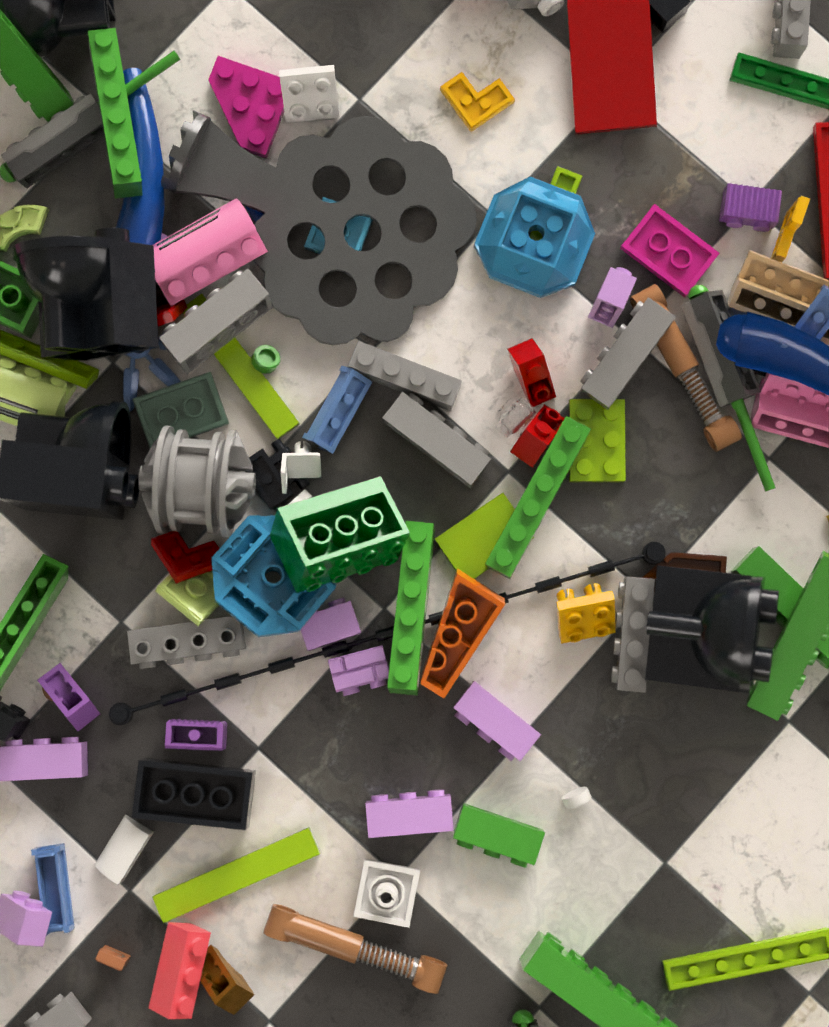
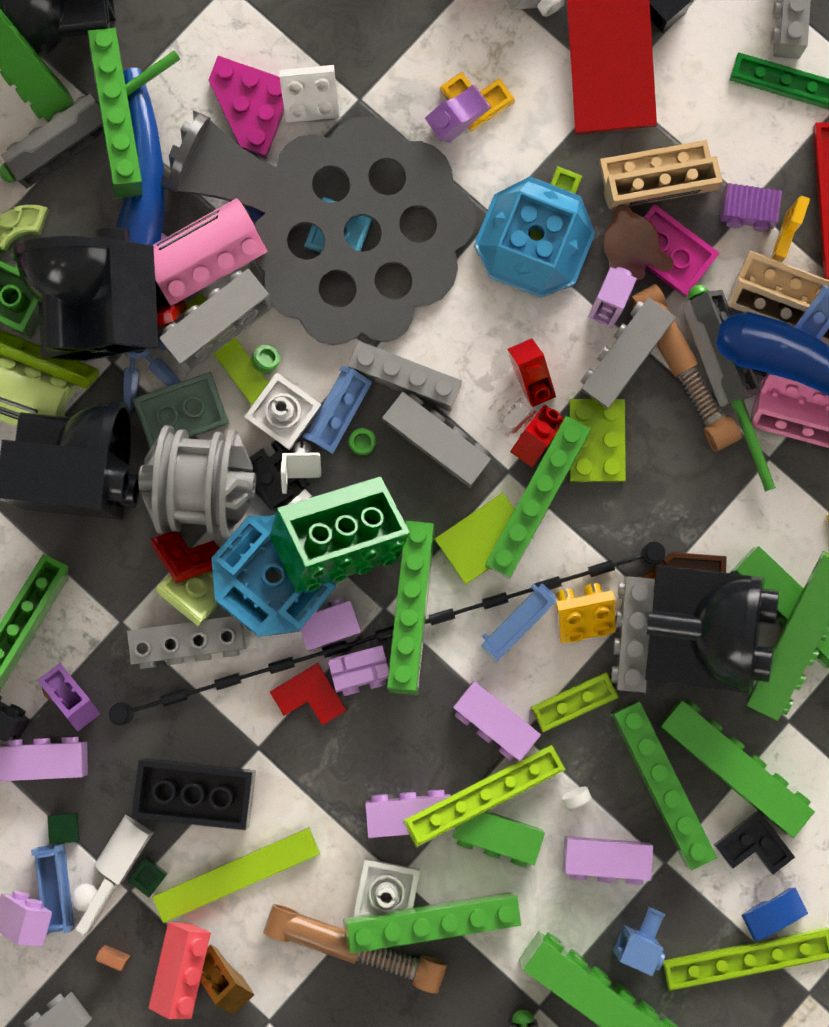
medium lavender brick [165,719,227,751] -> none
orange wedge [420,569,505,698] -> none
none -> dark green tile [47,812,80,845]
none -> white tile [71,877,117,935]
none -> dark green tile [127,857,168,898]
none -> white plate [244,373,322,451]
none -> red tile [270,663,347,725]
none -> bright green brick [343,892,521,954]
none -> bright green tile [349,428,376,457]
none -> lime tile [403,745,566,848]
none -> medium lavender arch [425,85,491,142]
none -> medium blue container [481,583,558,661]
none -> lime tile [530,672,619,733]
none -> lavender brick [563,836,653,885]
none -> tan brick [599,140,723,210]
none -> reddish brown tile [603,205,674,280]
none -> bright green brick [610,701,717,871]
none -> medium blue brick [613,907,665,976]
none -> bright green brick [657,699,815,838]
none -> black plate [713,810,795,874]
none -> blue slope [741,888,809,941]

